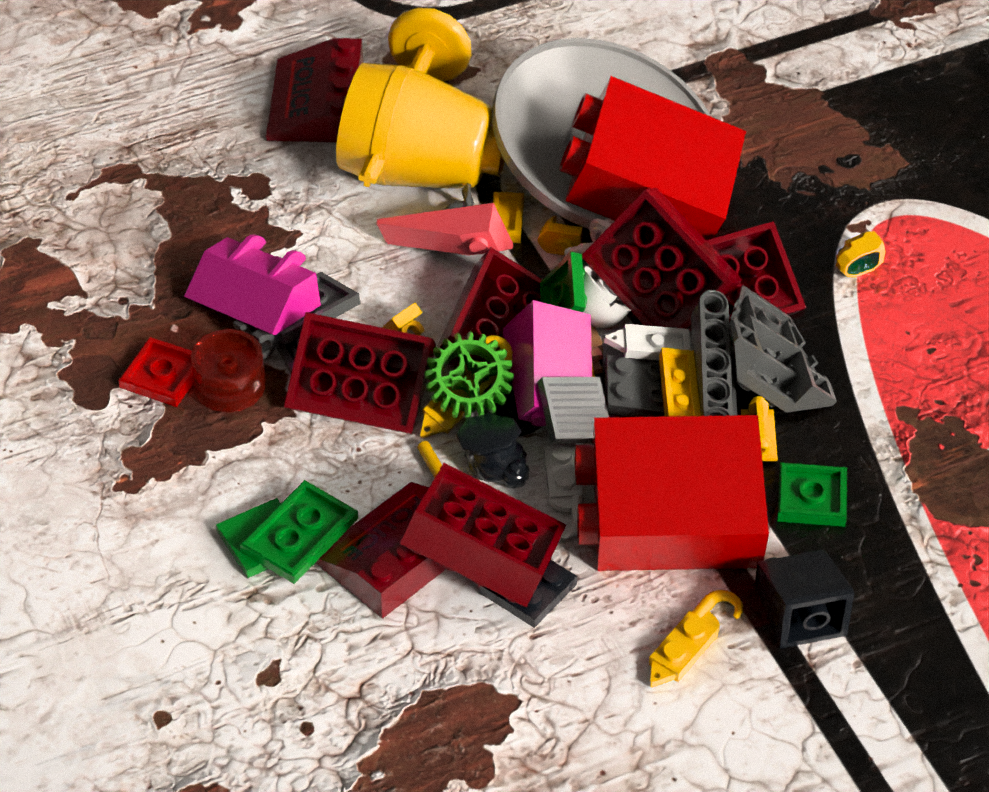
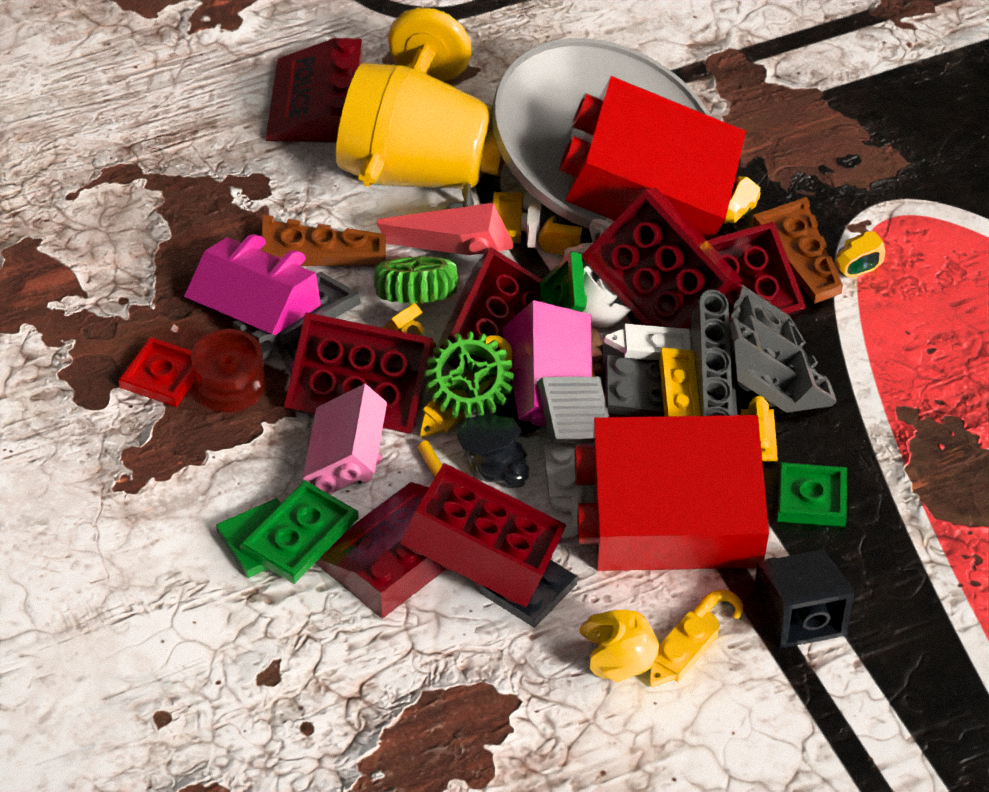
none -> dark orange wing [261,215,386,266]
none -> bright pink piece [302,384,387,494]
none -> bright green gear [373,255,459,304]
none -> white plate [521,191,543,248]
none -> yellow helmet [579,609,659,683]
none -> rock [724,176,760,224]
none -> dark orange wing [753,197,843,304]

